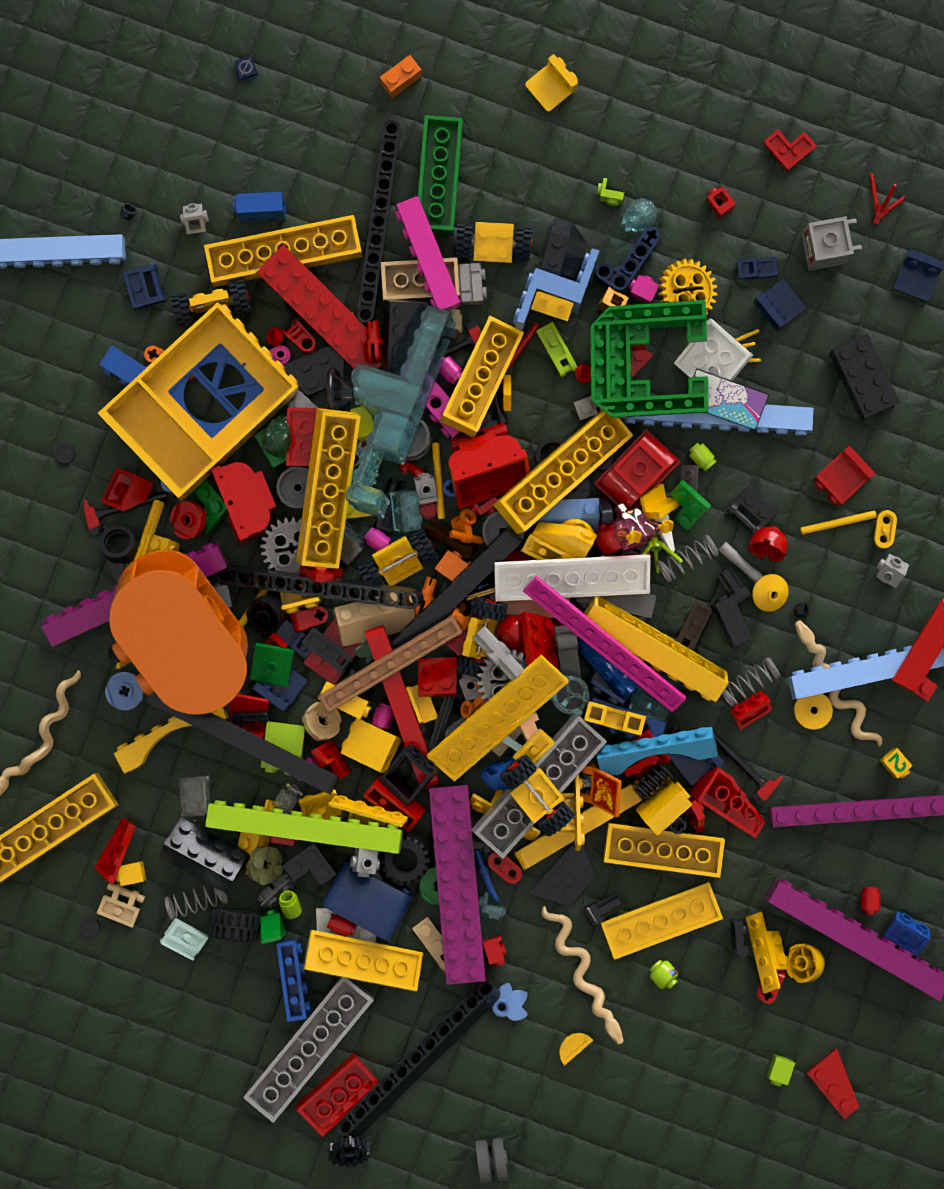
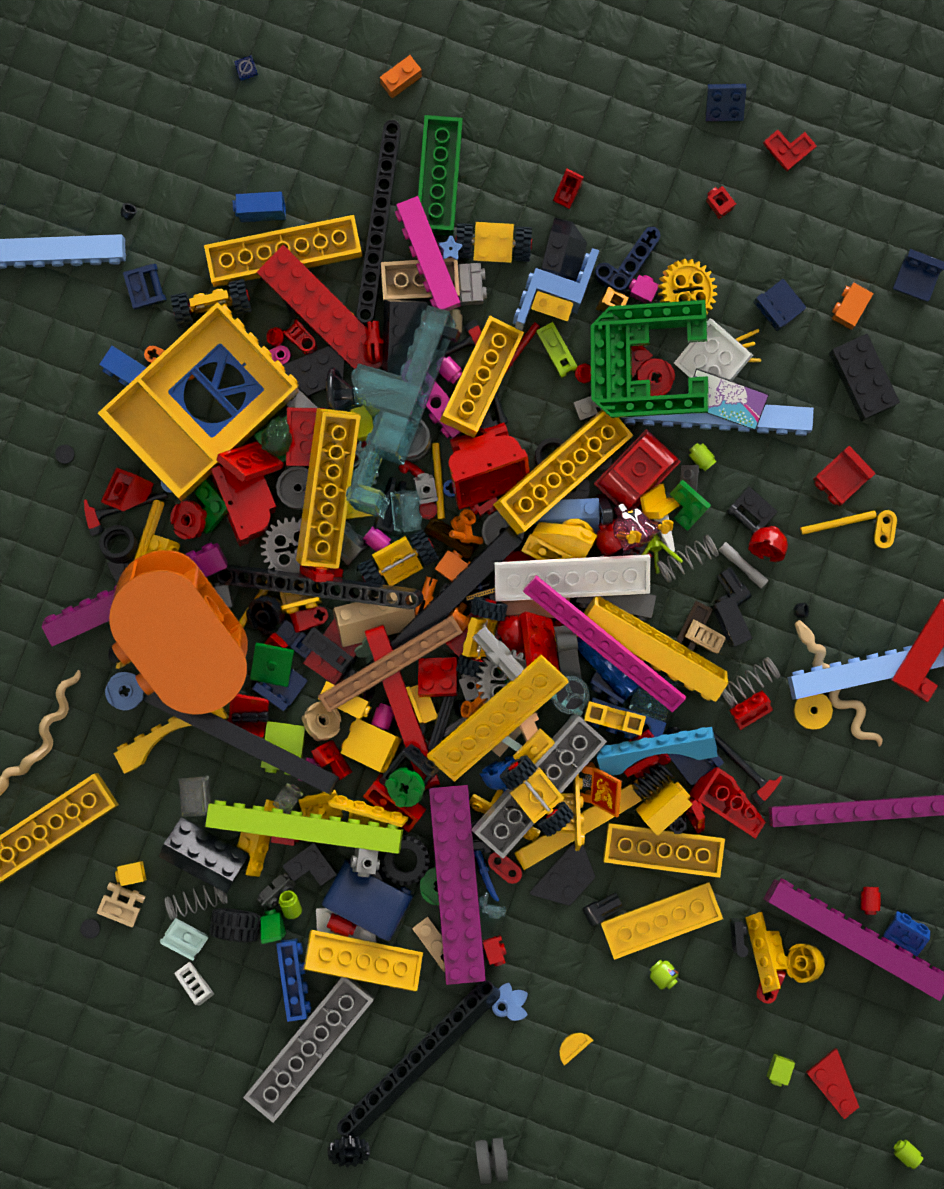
red wing [94,817,136,884] -> none
light grey brick [180,203,209,235] -> none
olive plate [246,845,284,885] -> none
red slope [296,1053,379,1137] -> none
yellow tile [503,375,511,411] -> none
yellow bracket [526,54,578,112] -> none
tan animal [541,906,624,1045] -> none
lime bracket [597,178,624,206] -> none
clear light blue hair [621,198,657,232] -> none
dark blue slope [738,257,779,279] -> none
yellow dish [752,574,789,612] -> none
light grey container [801,216,862,271] -> none
red plant [870,173,905,225] -> none
light grey brick [876,554,909,588] -> none
yellow brick [879,748,912,779] -> none
none -> white slope [174,962,214,1006]
none -> red plate [216,441,284,482]
none -> green plate [385,767,425,807]
none -> medium blue plate [439,236,462,260]
none -> red slope [553,169,584,209]
none -> red plate [636,358,675,396]
none -> tan slope [685,619,725,654]
none -> dark blue plate [705,84,747,121]
none -> orange brick [832,282,874,330]
none -> lime brick [893,1140,923,1169]

